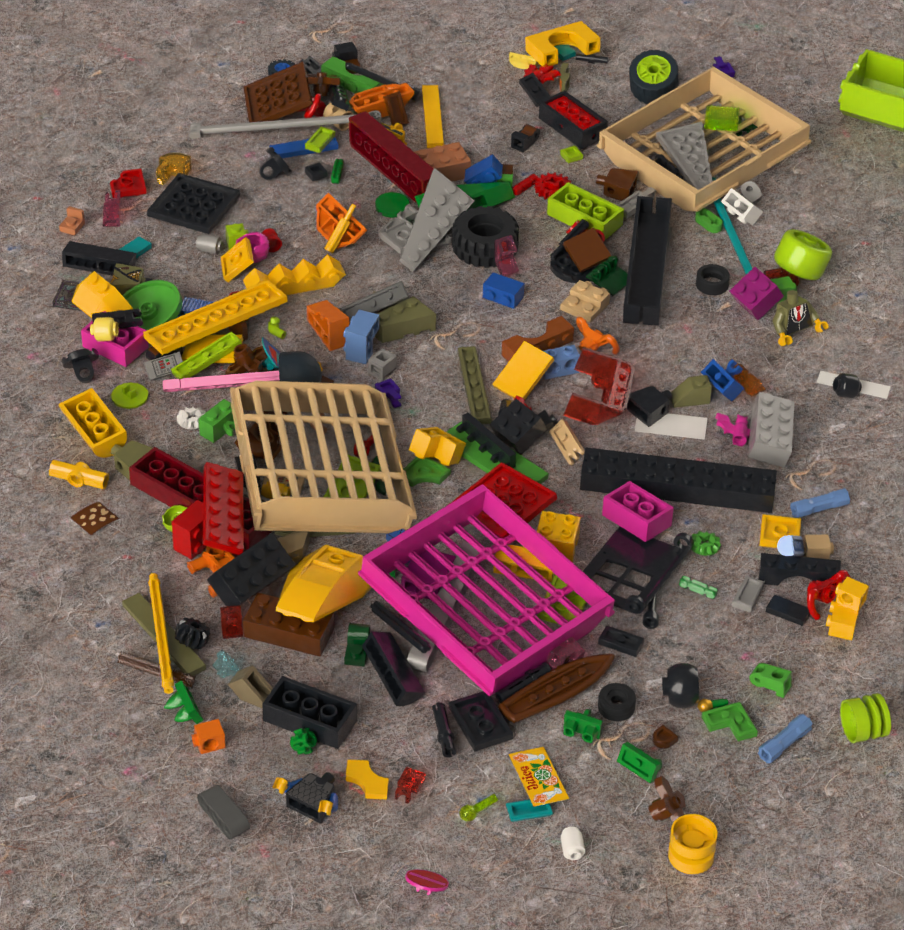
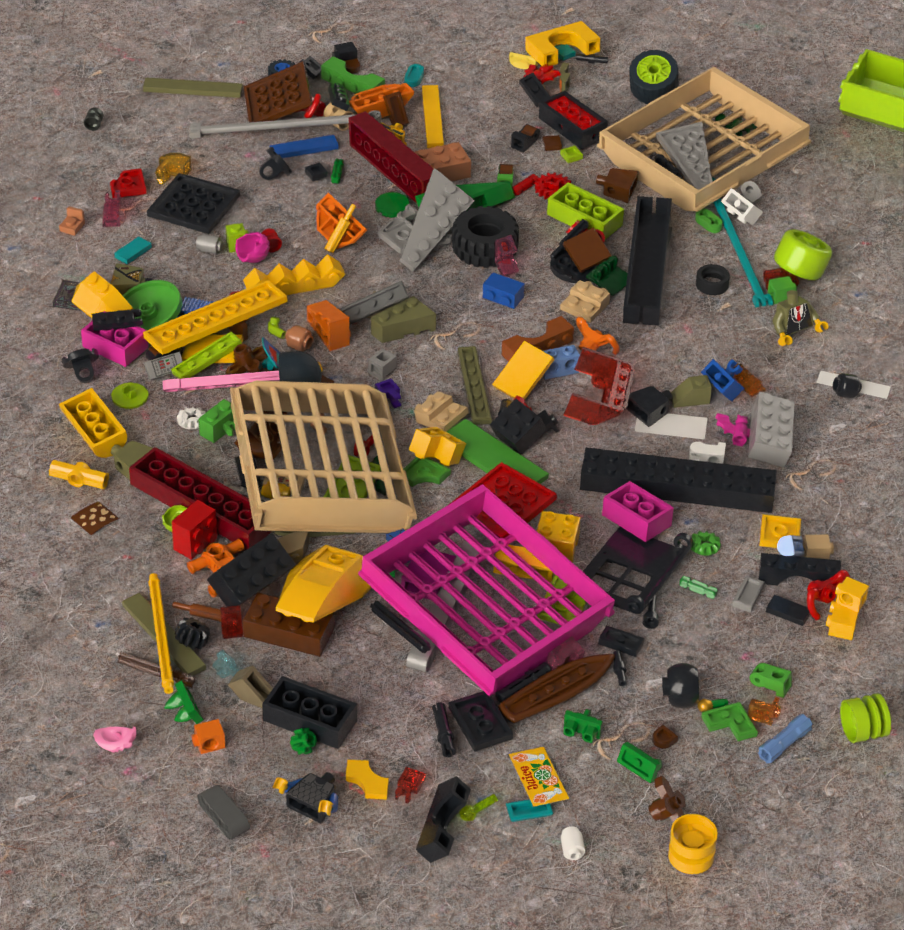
black brick [62,241,136,276] -> none
light yellow head [90,317,119,341] -> none
red plate [203,462,244,555] -> none
yellow tile [220,237,254,282] -> none
lime tile [305,127,335,153] -> none
reddish brown plant [307,72,340,96] -> none
medium blue brick [343,310,379,364] -> none
dark green plate [344,623,370,667] -> none
black piece [345,62,421,101] -> none
black brick [362,631,425,706] -> none
piece [405,869,449,895] -> none
black hinge [456,412,516,468] -> none
blue brick [464,154,503,184] -> none
tan hinge [549,419,585,466] -> none
black tyre [598,683,636,721] -> none
light grey hinge [616,187,656,218] -> none
clear neon green brick [704,105,740,132] -> none
dark purple plate [713,56,735,77] -> none
magenta brick [729,267,784,320] -> none
medium blue axle [790,488,850,518] -> none
none -> pearl dark grey wheel [84,108,104,131]
none -> bright pink hat [93,727,137,753]
none -> olive tile [143,78,243,98]
none -> dark orange axle [172,602,232,624]
none -> nougat head [285,325,313,352]
none -> teal tile [404,64,424,87]
none -> tan plate [414,391,469,432]
none -> black arch [416,776,471,863]
none -> reddish brown tile [542,135,562,151]
none -> black bar [613,650,627,686]
none -> white leg [689,442,726,464]
none -> clear orange bracket [748,697,782,725]

